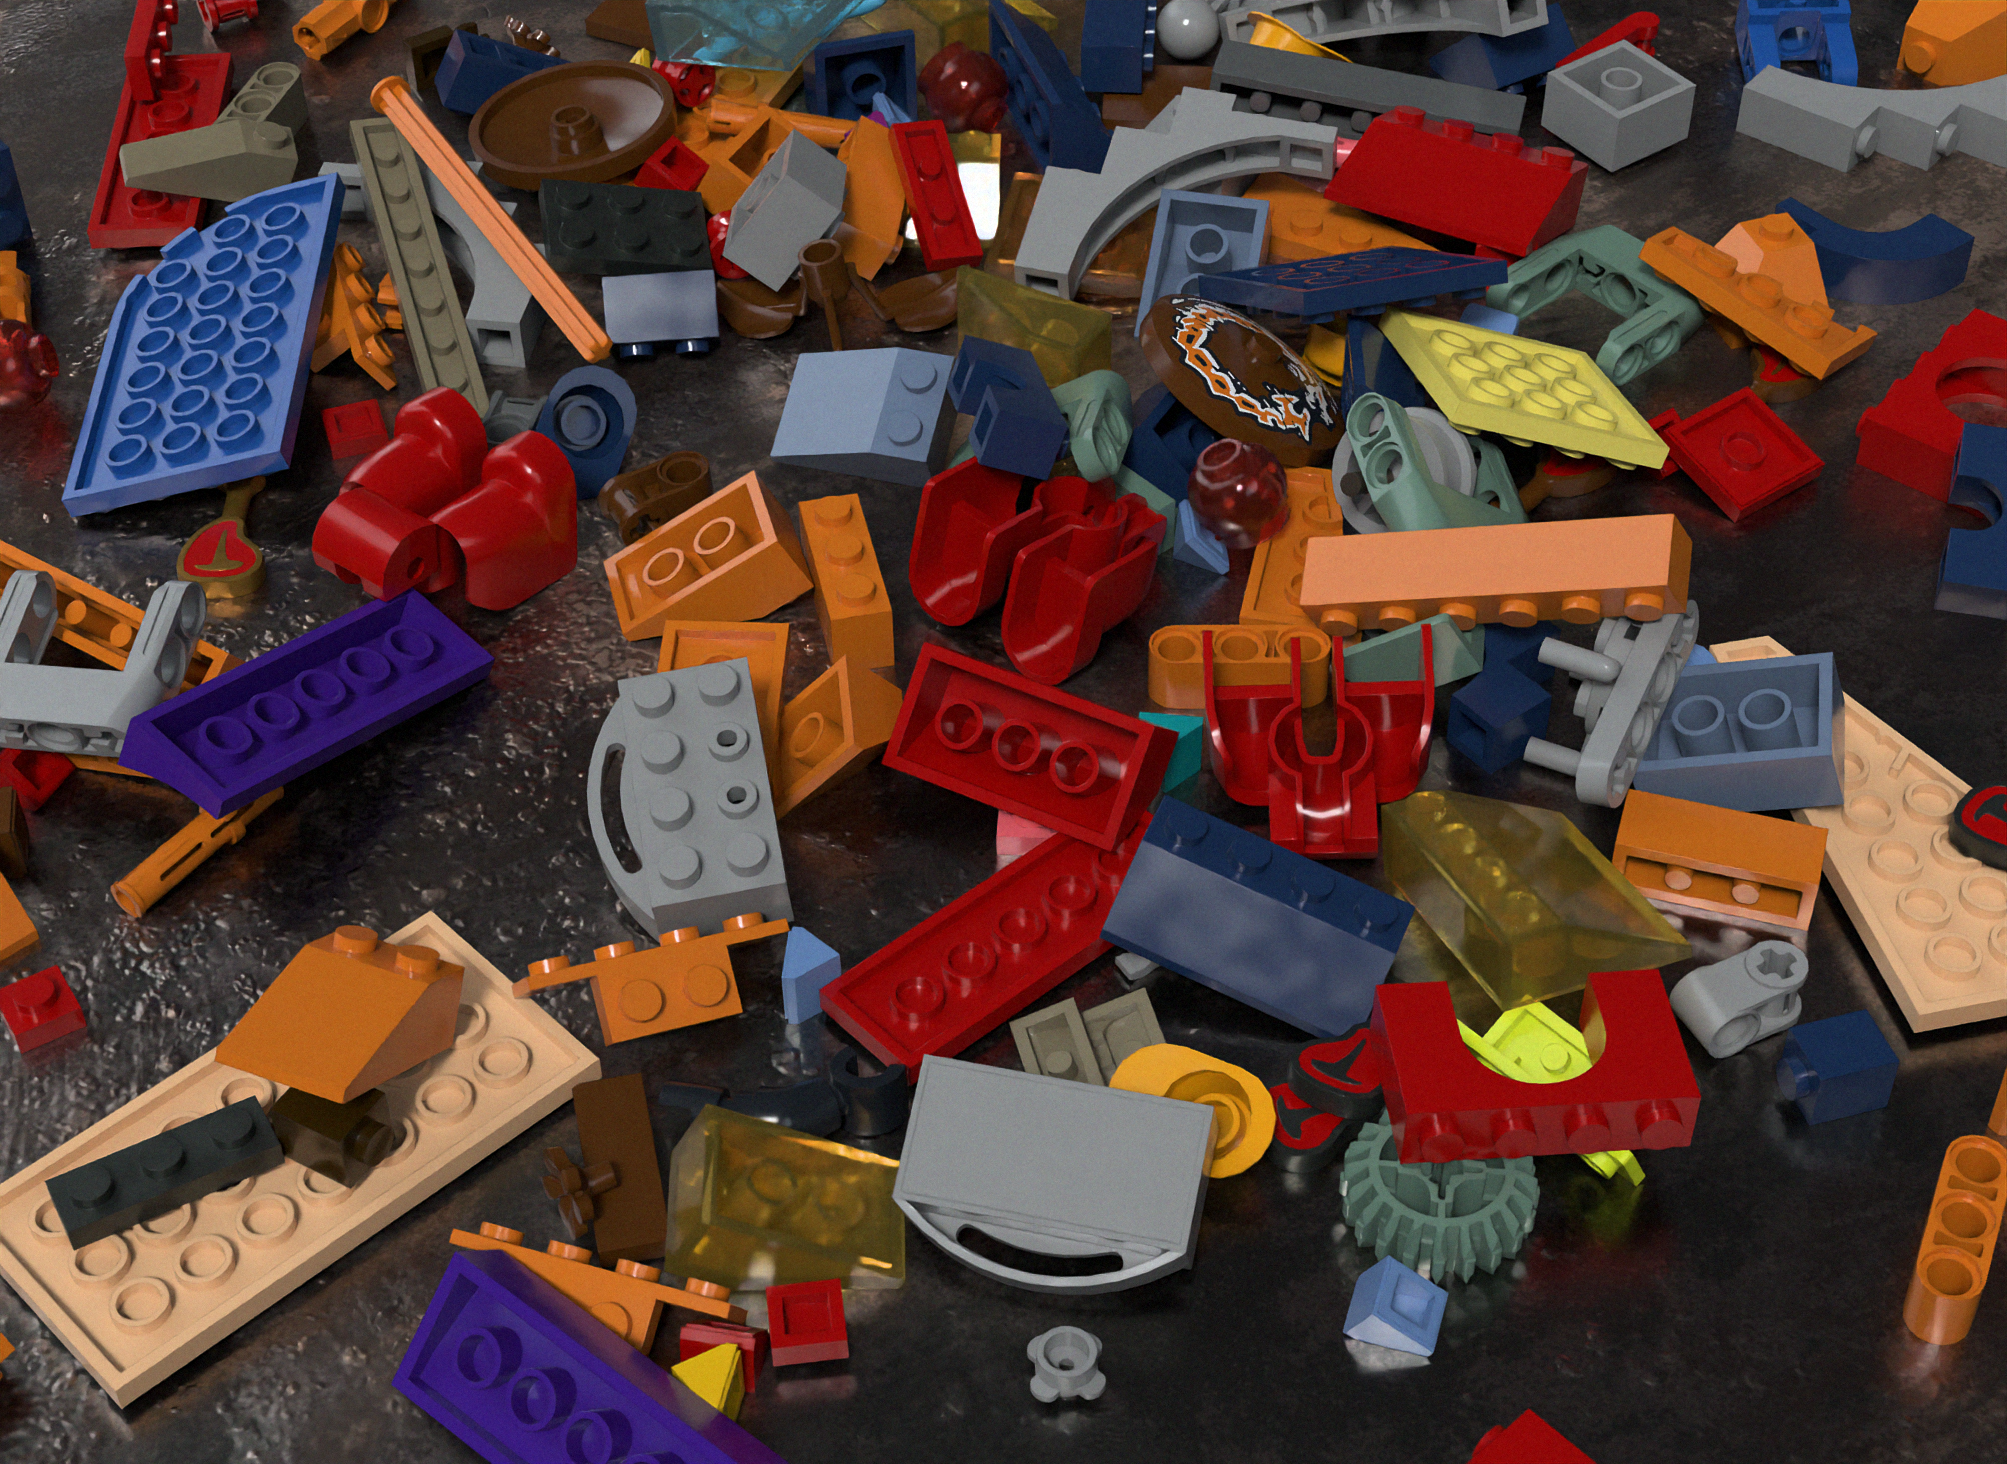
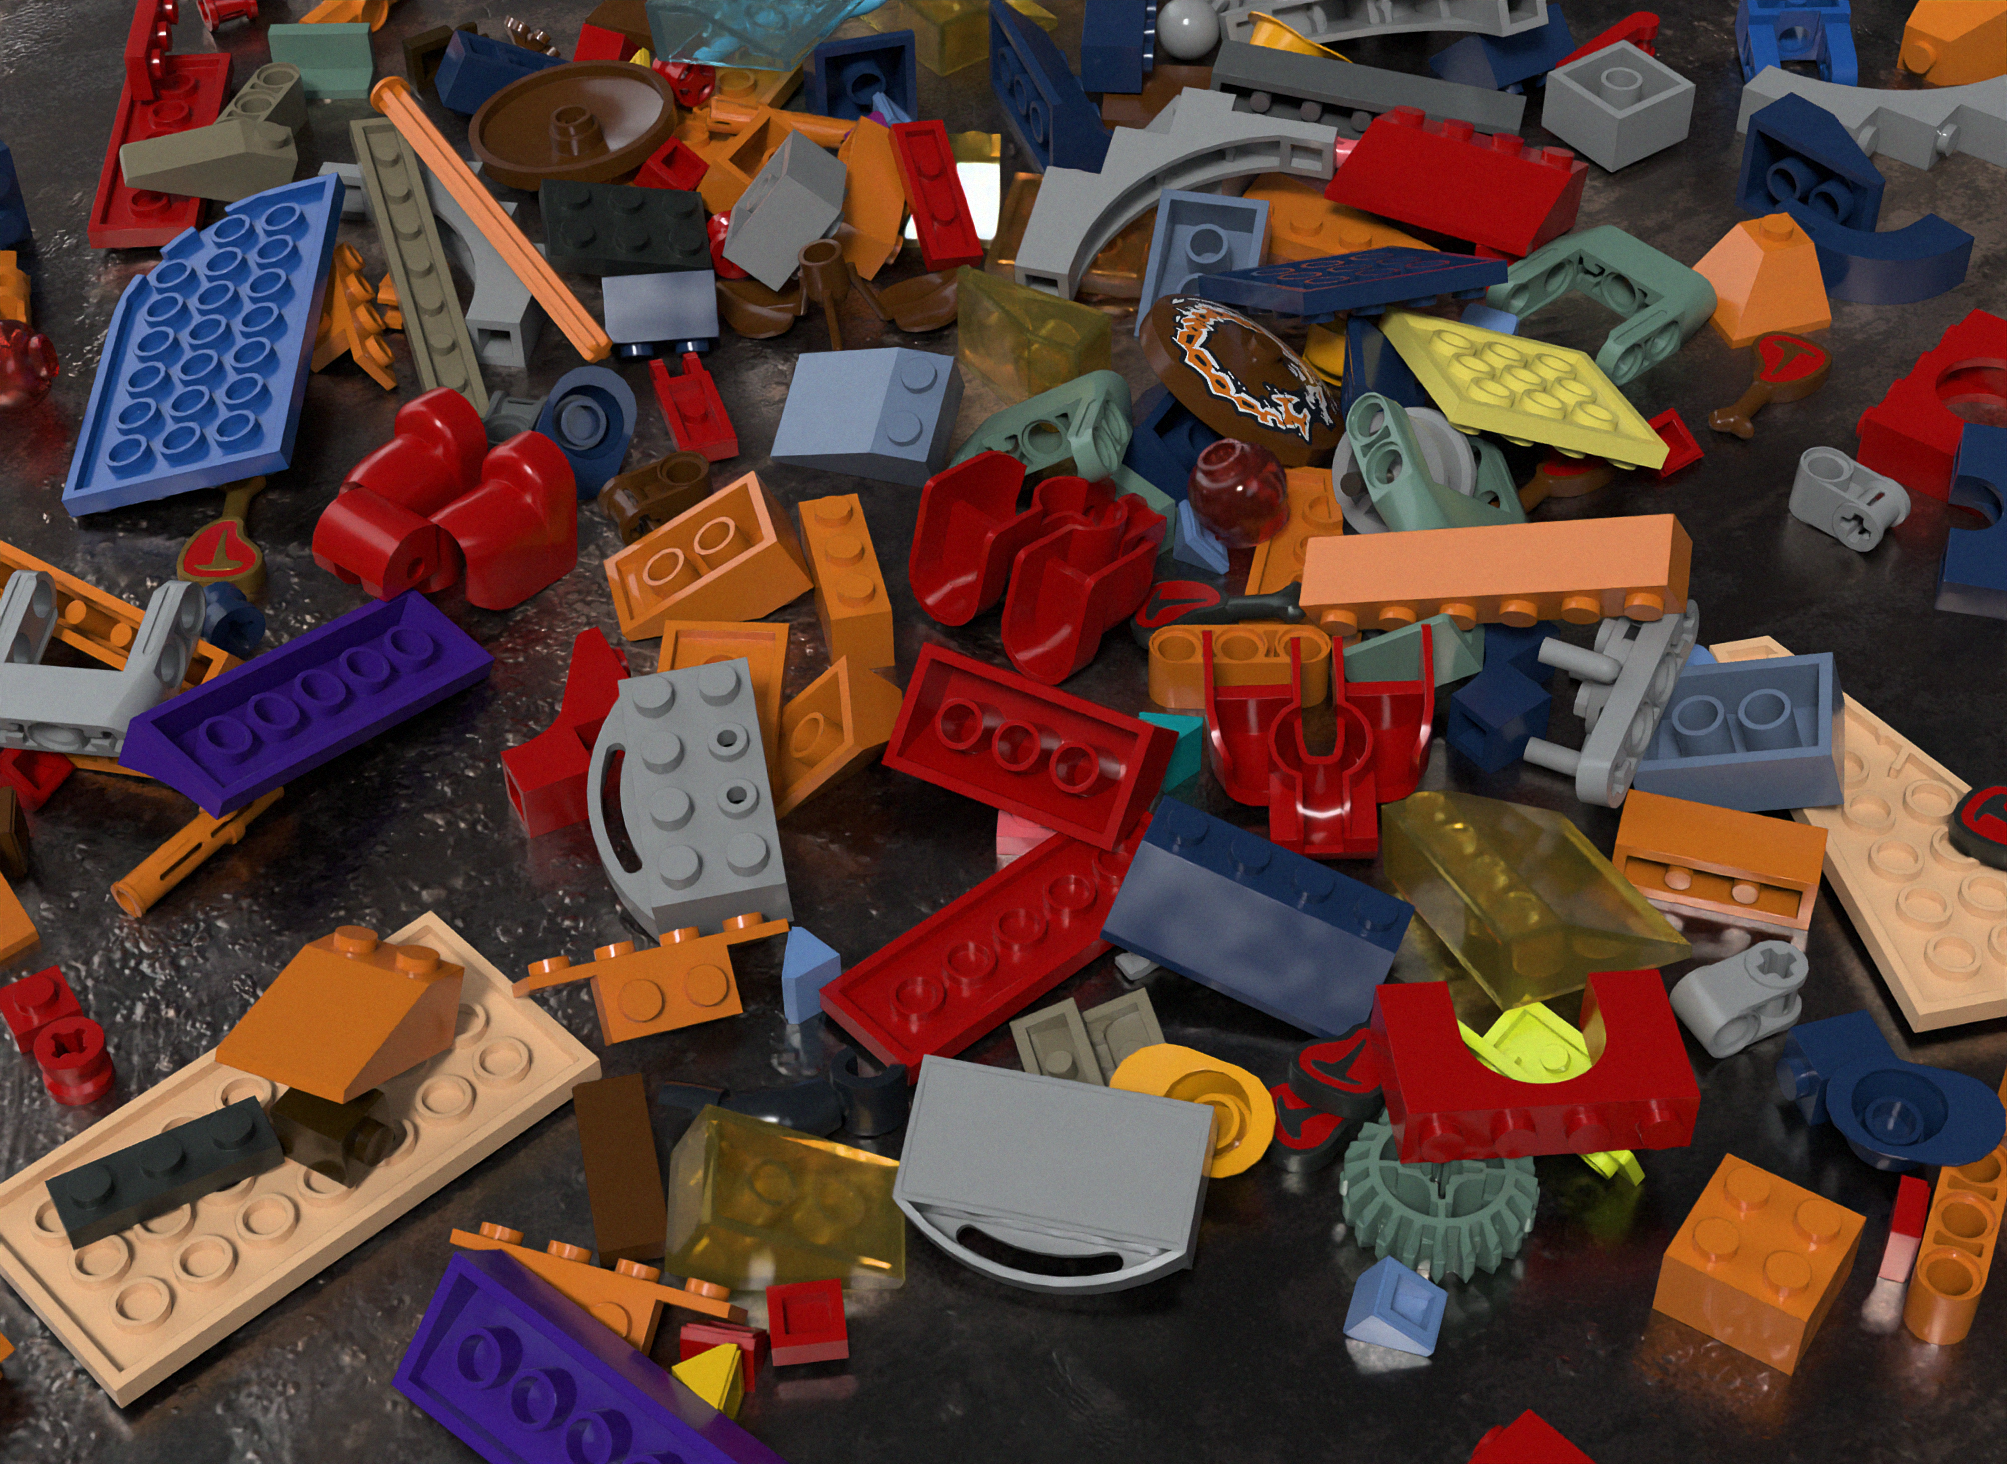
red tile [320,399,389,460] -> none
reddish brown plant [542,1146,617,1240] -> none
clear red piece [917,41,1009,135] -> none
dark blue arch [947,335,1070,480] -> none
light grey plate [1027,1326,1106,1402] -> none
orange wing [1638,226,1878,380] -> none
red tile [1660,386,1825,523] -> none
none -> red wheel [33,1016,116,1106]
none -> dark blue wheel [200,581,266,658]
none -> sand green panel [267,23,377,99]
none -> red arch [500,626,631,839]
none -> red slope [573,23,641,62]
none -> red hinge [648,352,739,463]
none -> pearl dark grey piece [1129,576,1306,649]
none -> orange brick [1652,1153,1867,1376]
none -> dark blue slope [1734,92,1886,232]
none -> light grey piece [1789,446,1911,551]
none -> dark blue piece [1825,1055,2006,1172]
none -> red tile [1878,1175,1931,1283]

